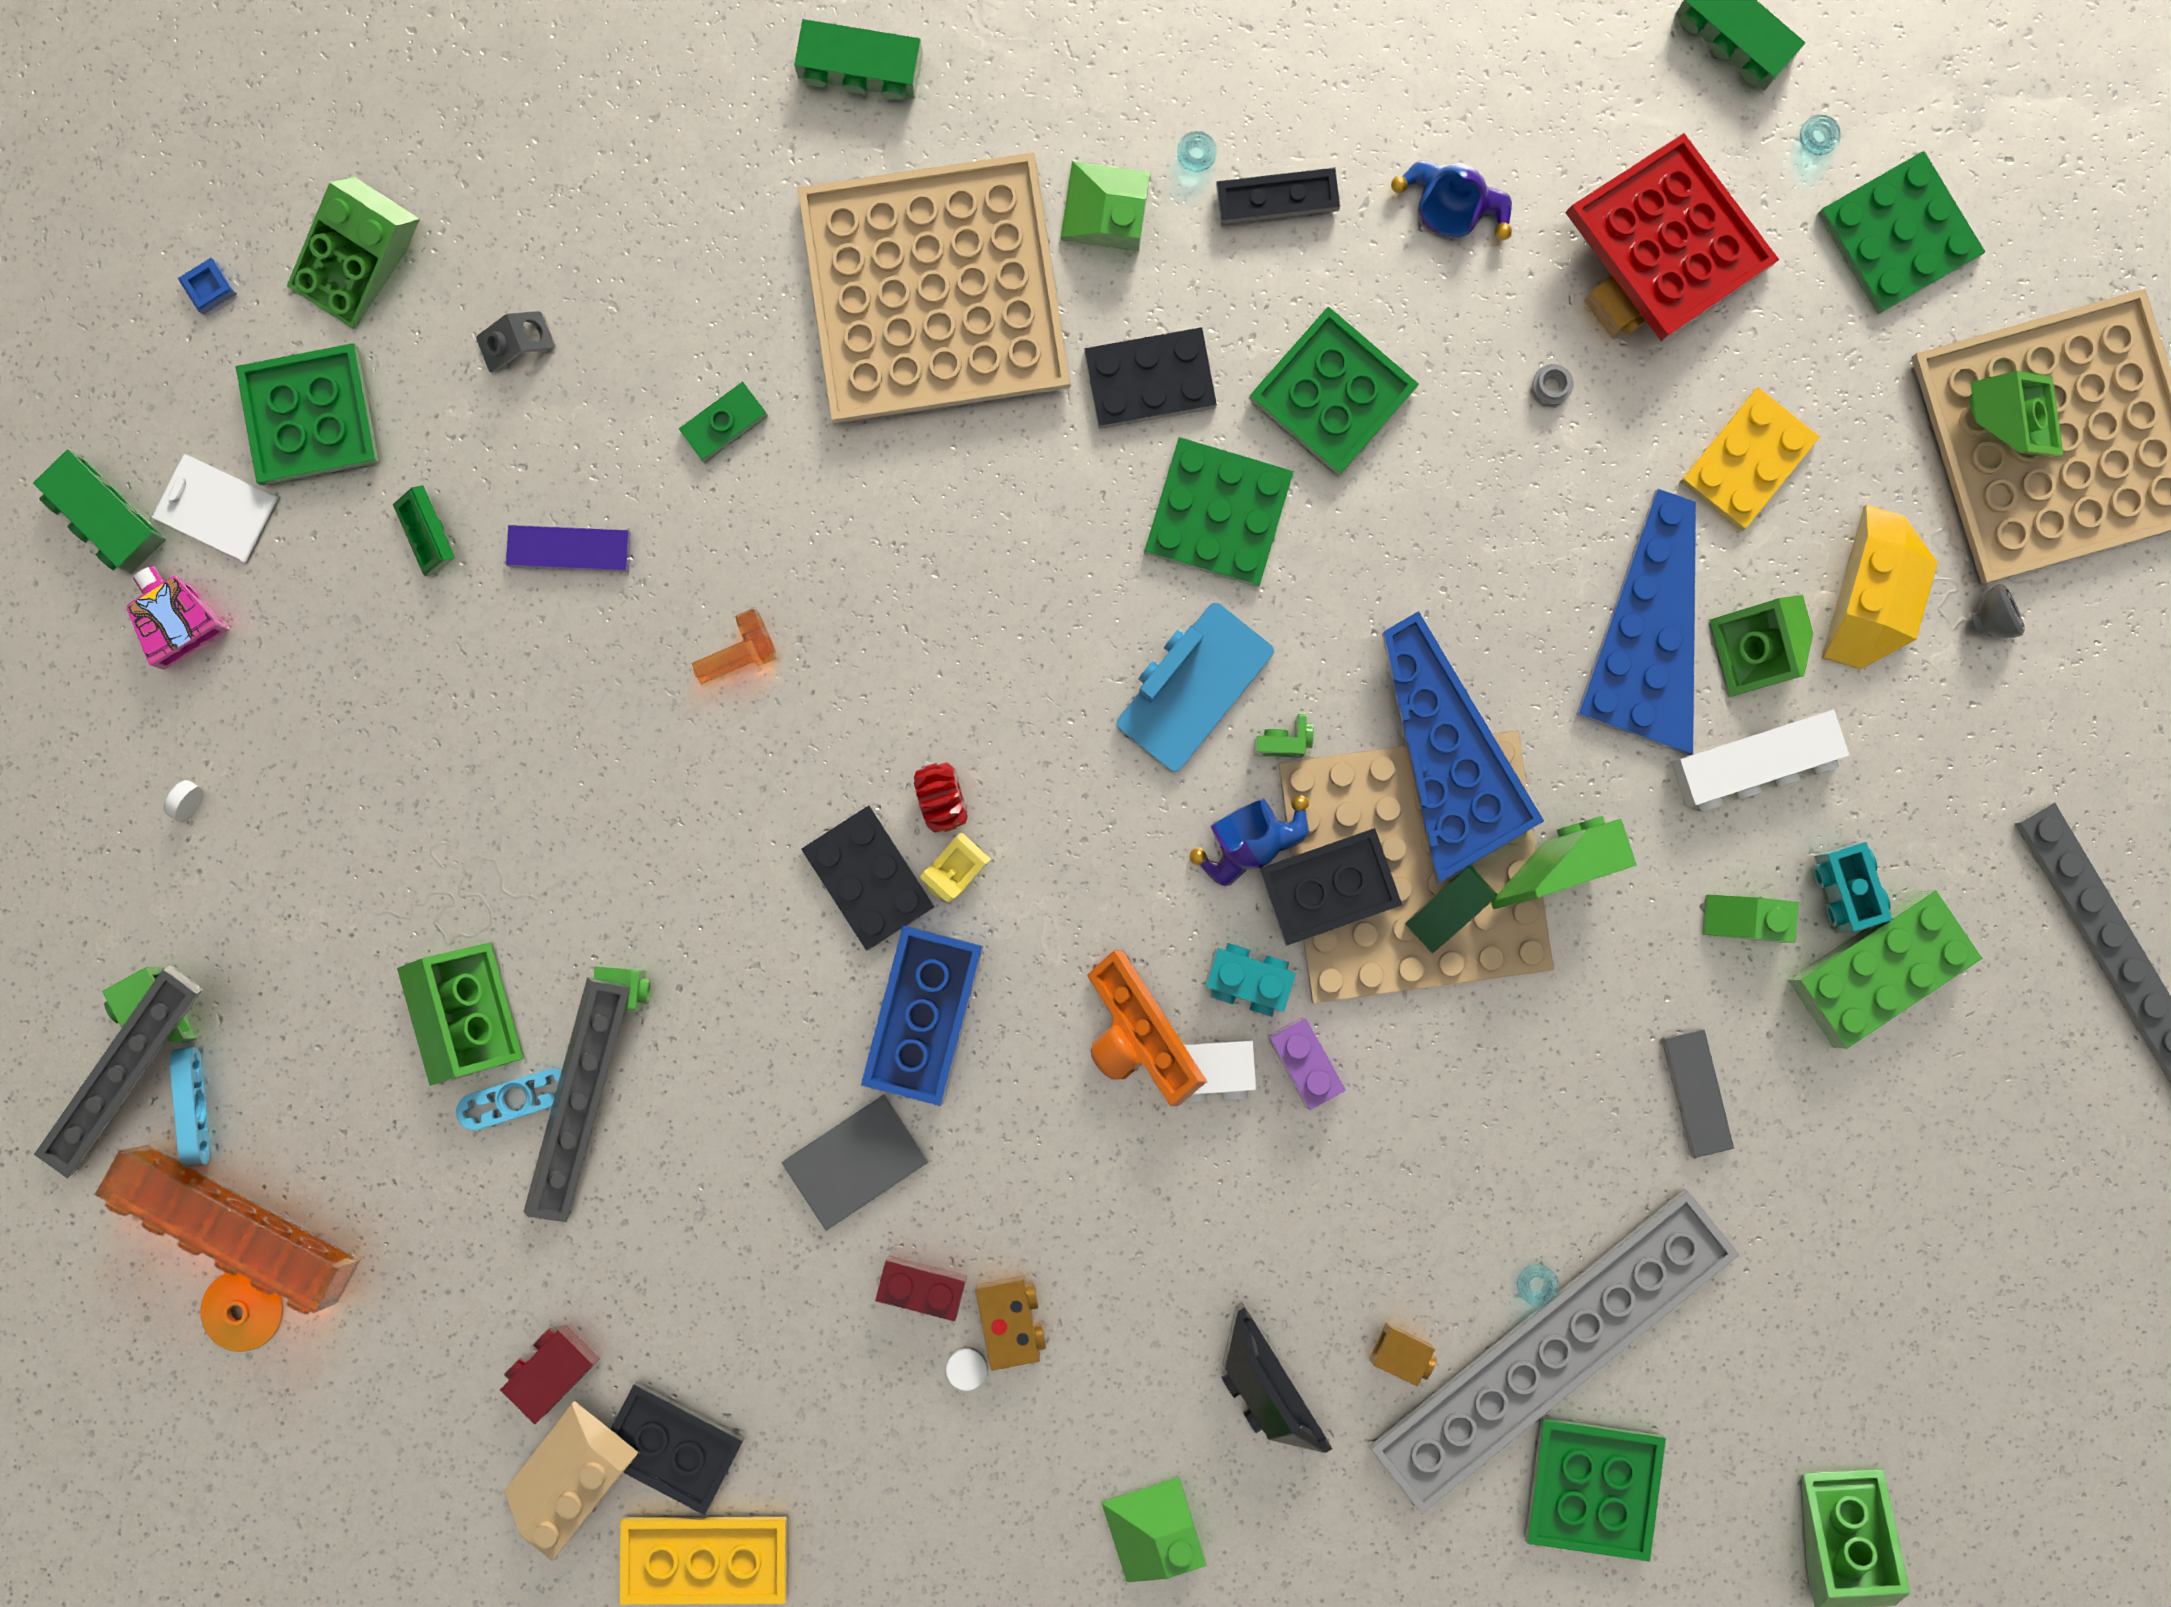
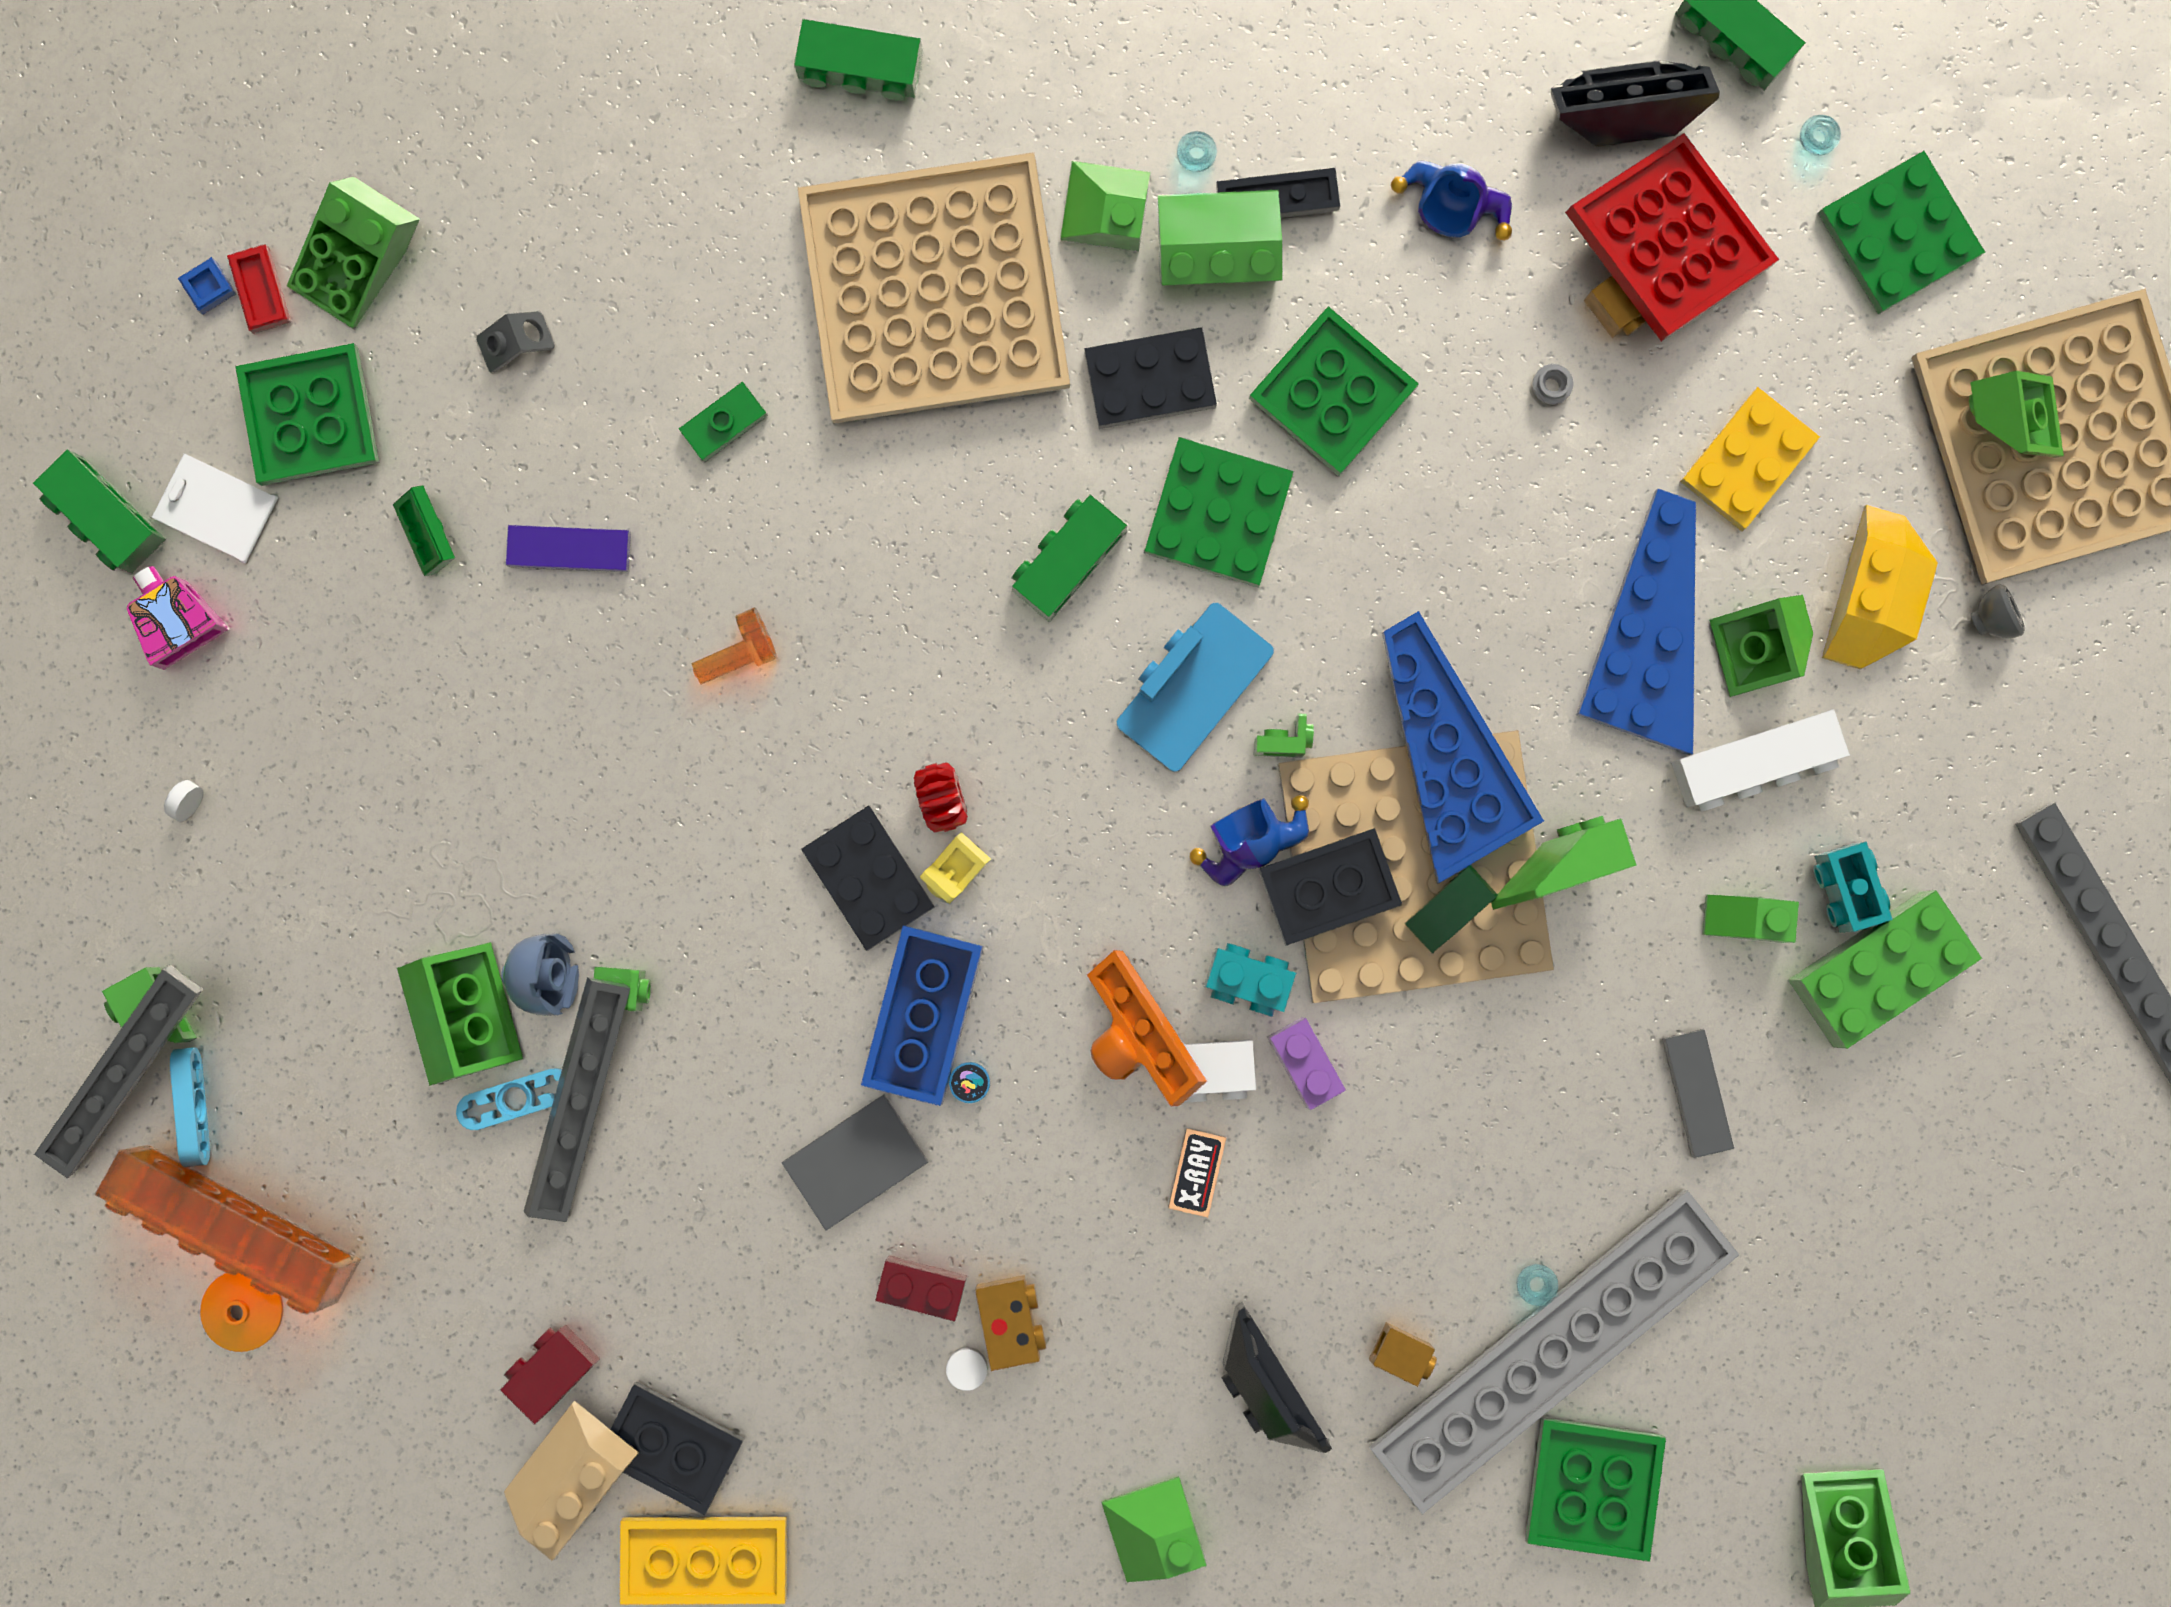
none -> red tile [227,244,291,334]
none -> sand blue cylinder [501,934,579,1016]
none -> tile [949,1062,990,1103]
none -> green brick [1011,494,1127,623]
none -> bright green slope [1158,190,1283,285]
none -> tile [1168,1128,1226,1218]
none -> black wedge [1551,60,1720,147]

